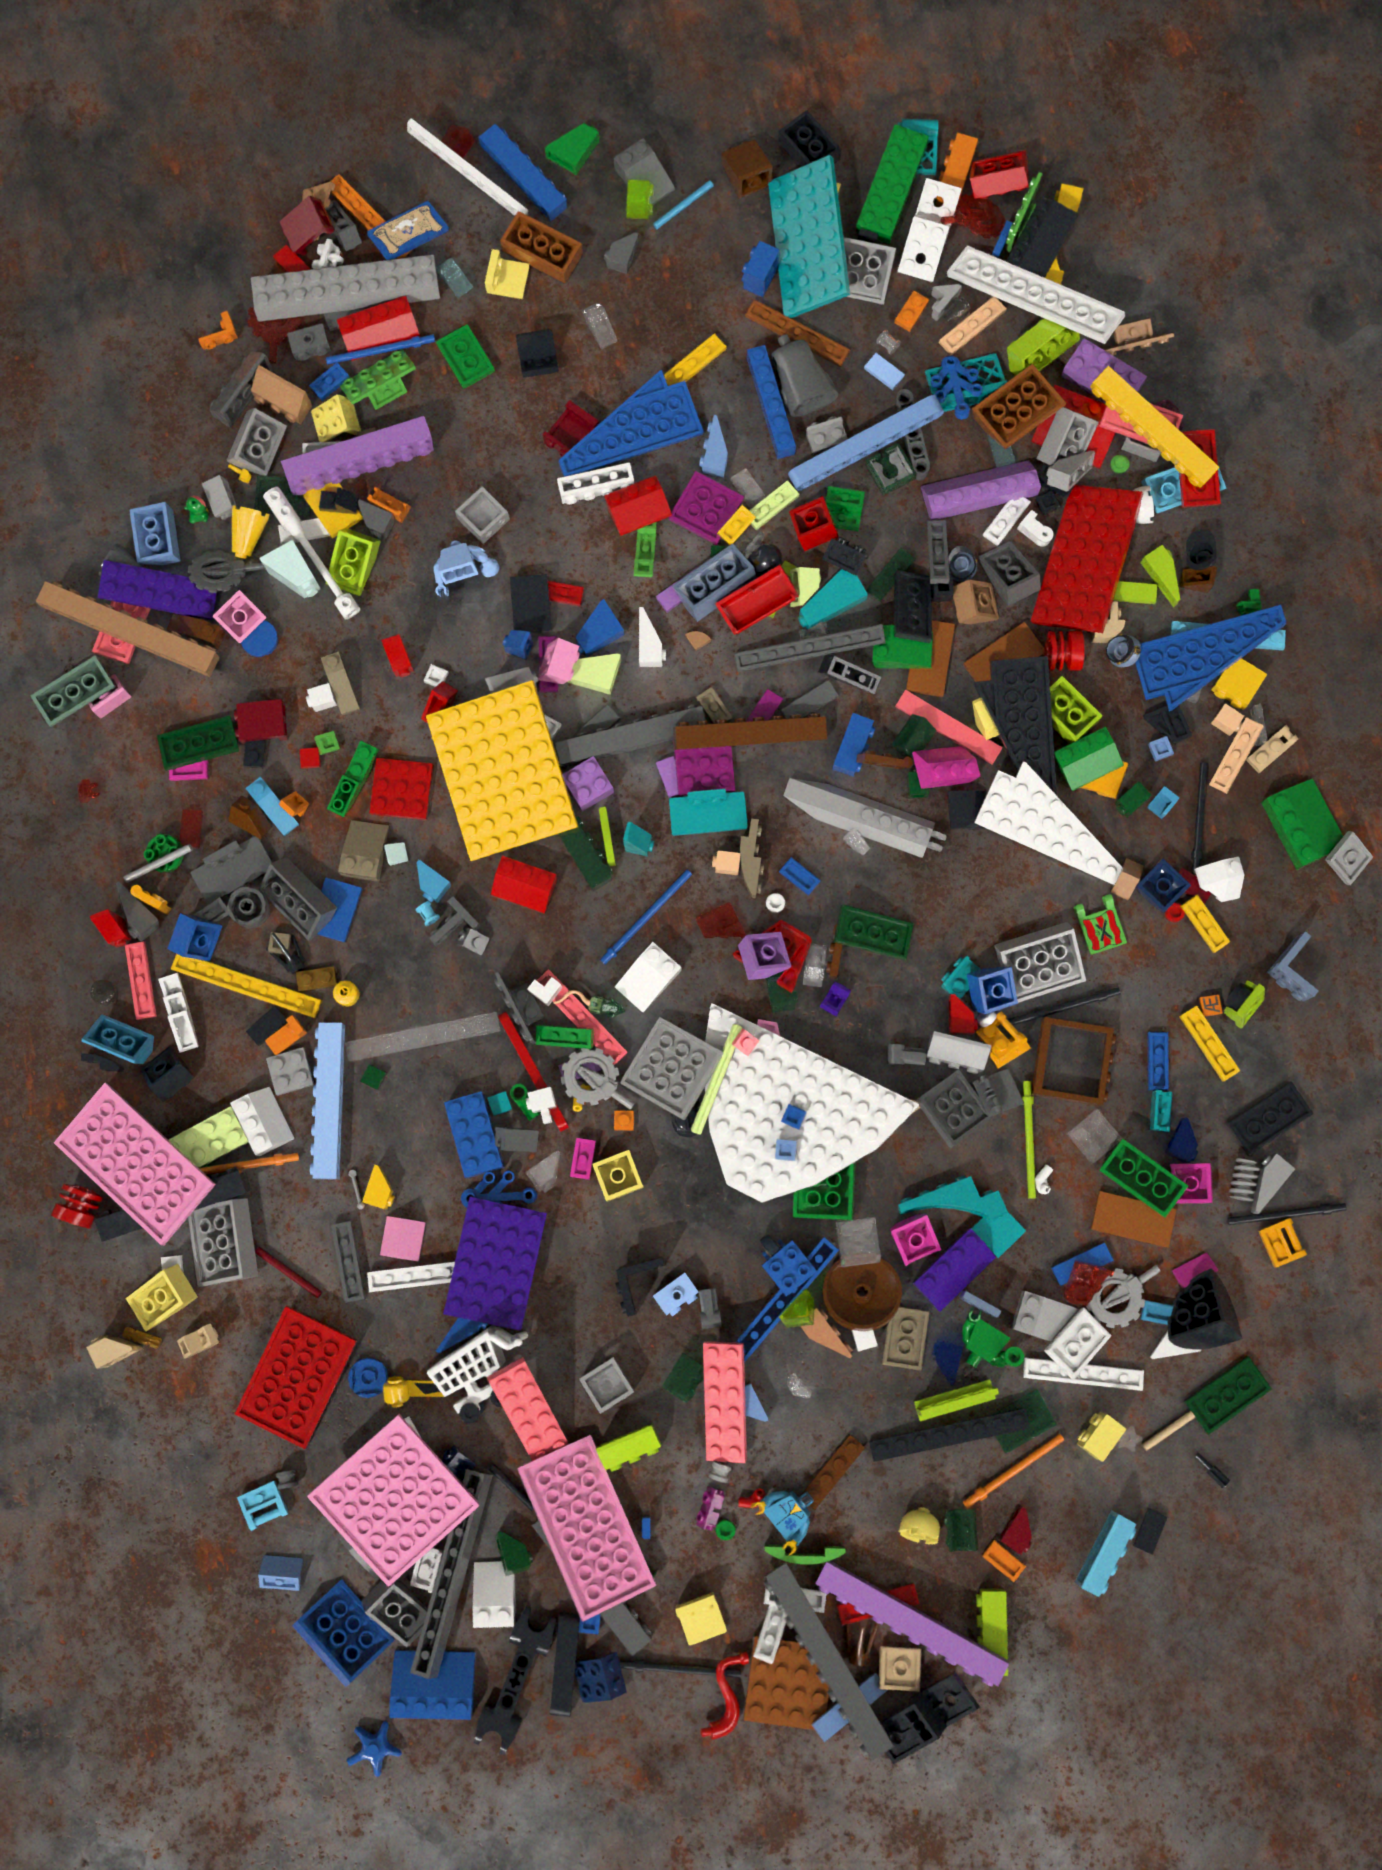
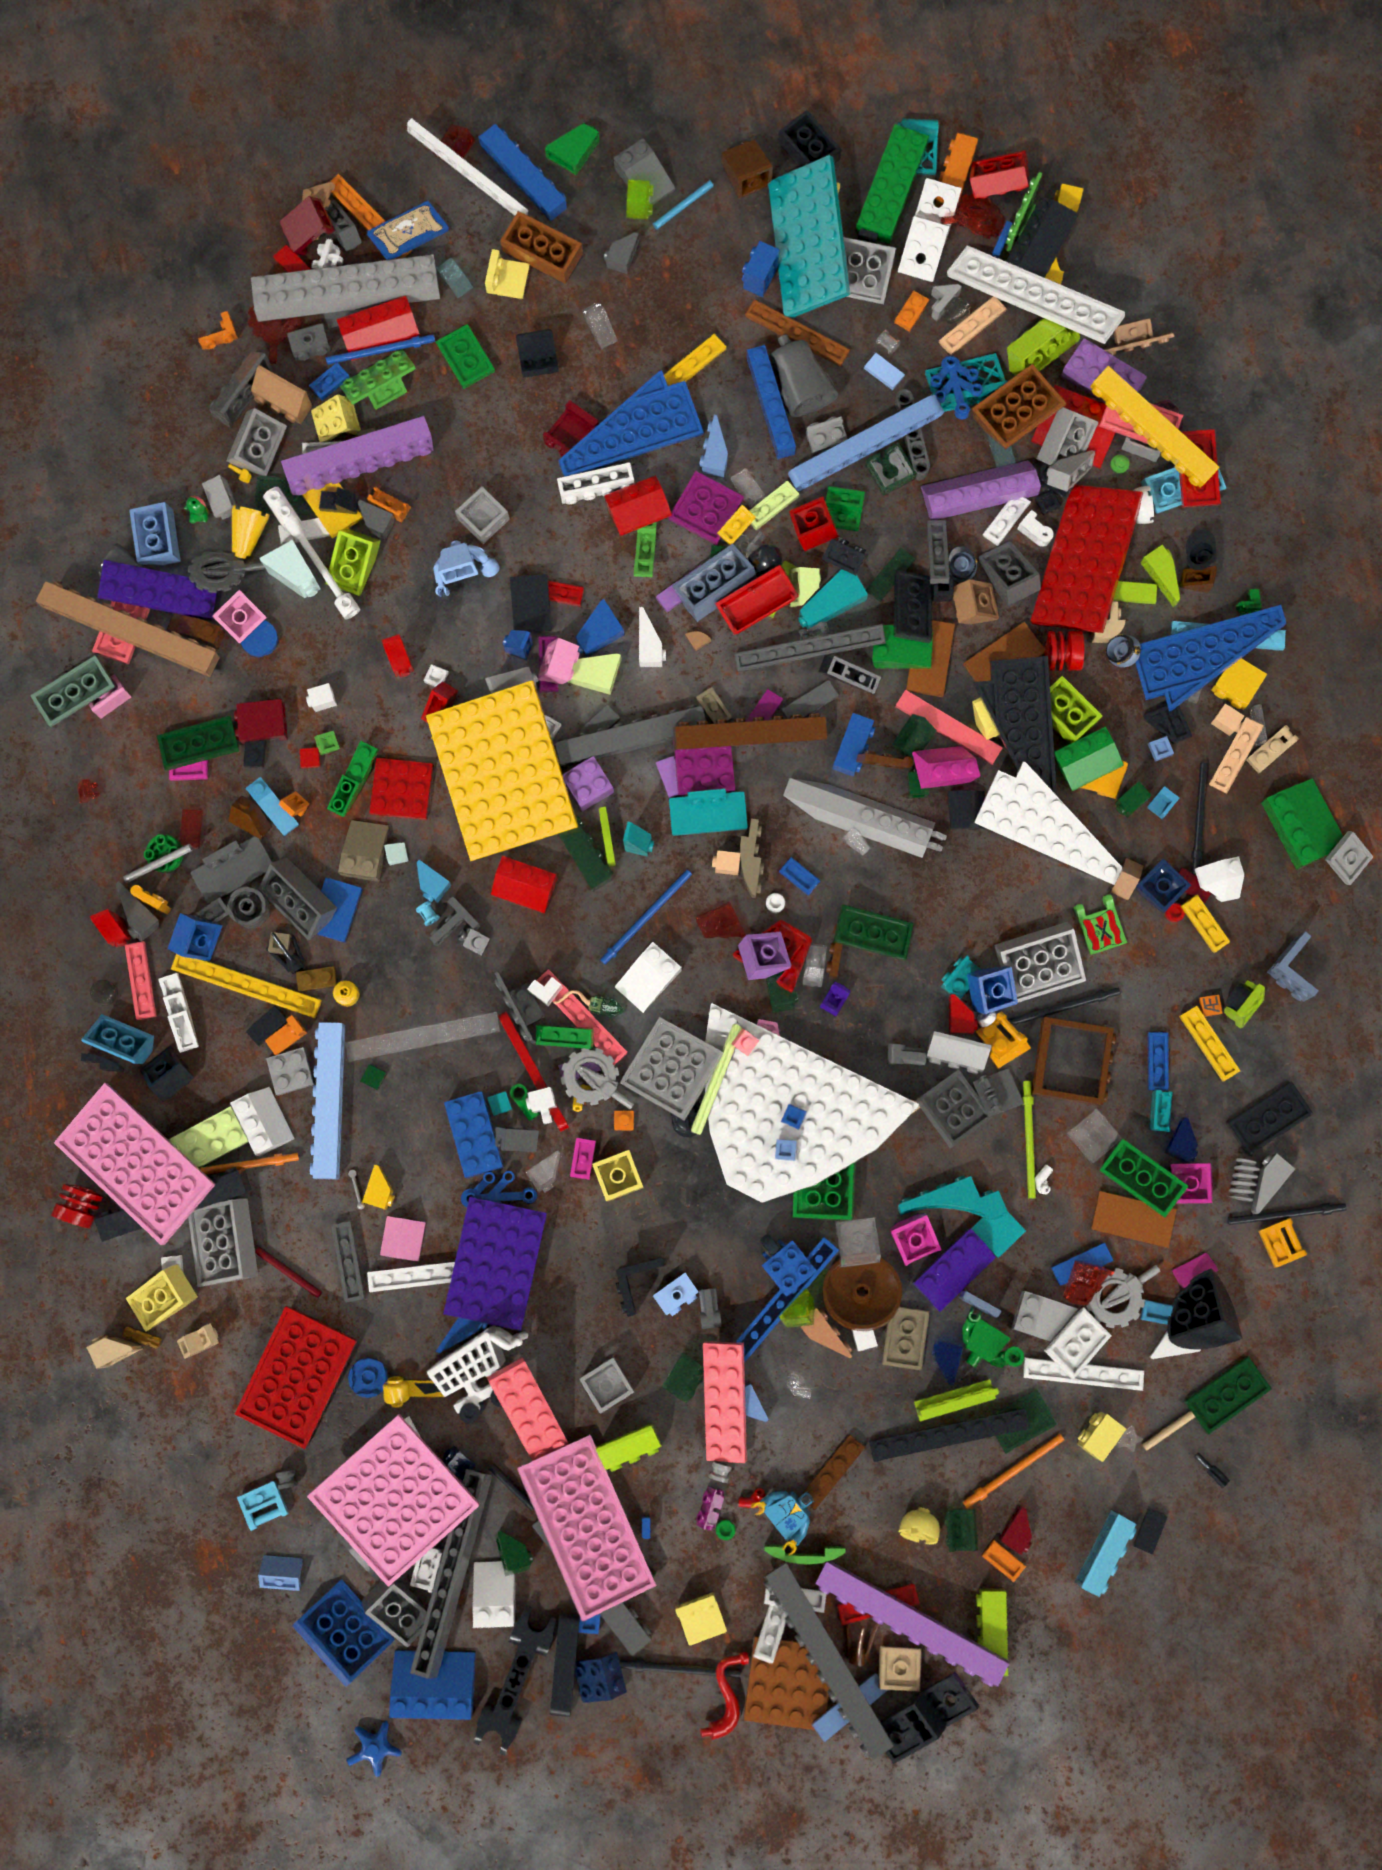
dark tan slope [321,652,360,715] -> none

